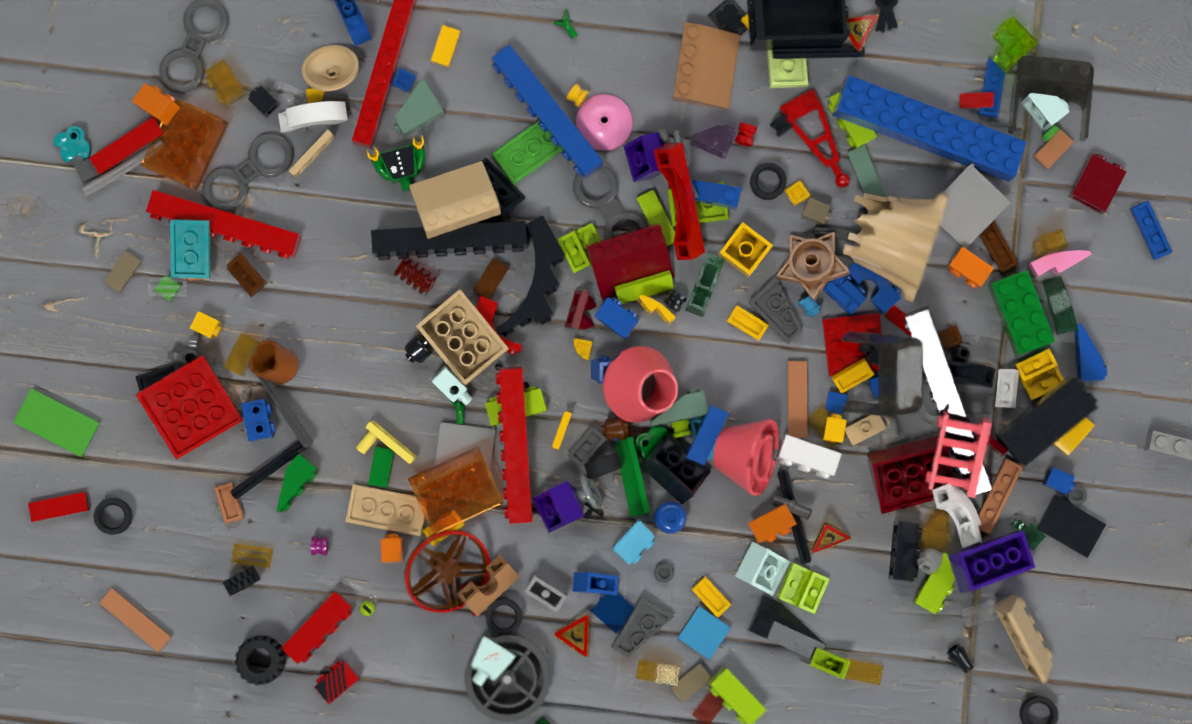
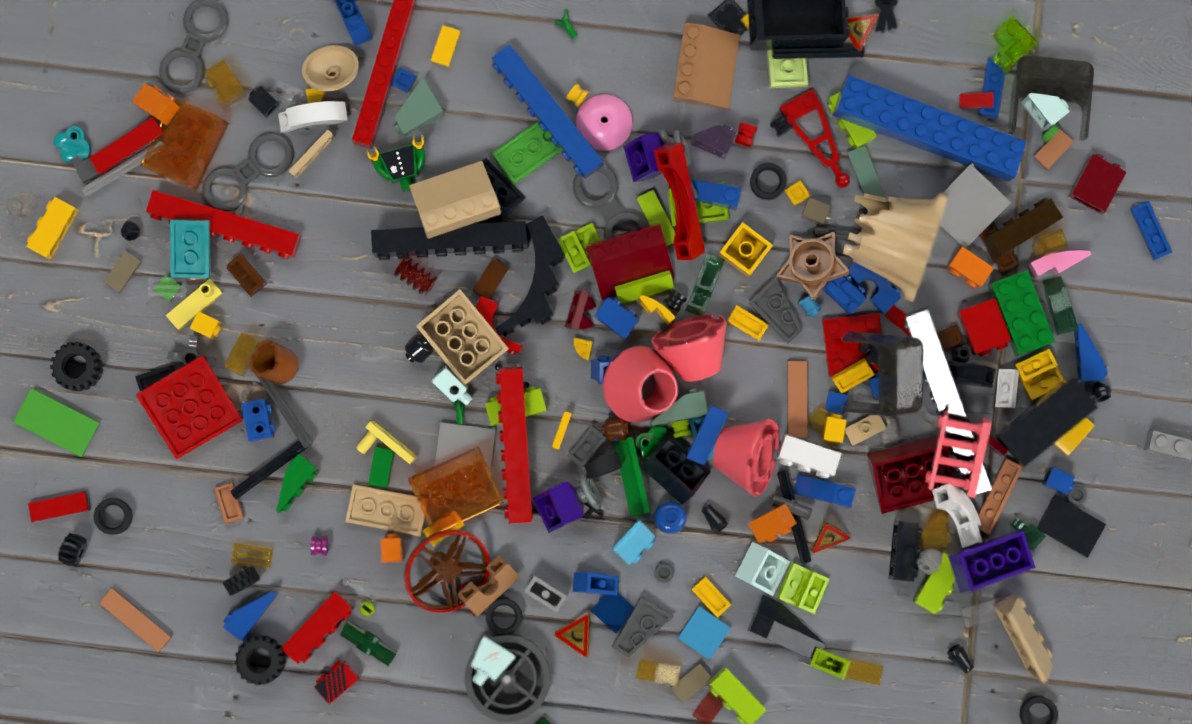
none -> yellow brick [26,197,79,260]
none -> black tyre [50,342,103,391]
none -> black gear [58,533,87,567]
none -> black plate [120,221,140,241]
none -> light yellow piece [166,279,223,330]
none -> blue slope [223,591,278,641]
none -> dark green piece [340,621,397,666]
none -> coral cone [651,314,727,382]
none -> black cone [701,504,728,533]
none -> blue slope [793,475,856,508]
none -> red brick [957,298,1012,357]
none -> dark brown brick [984,199,1063,259]
none -> black plate [1092,381,1111,402]

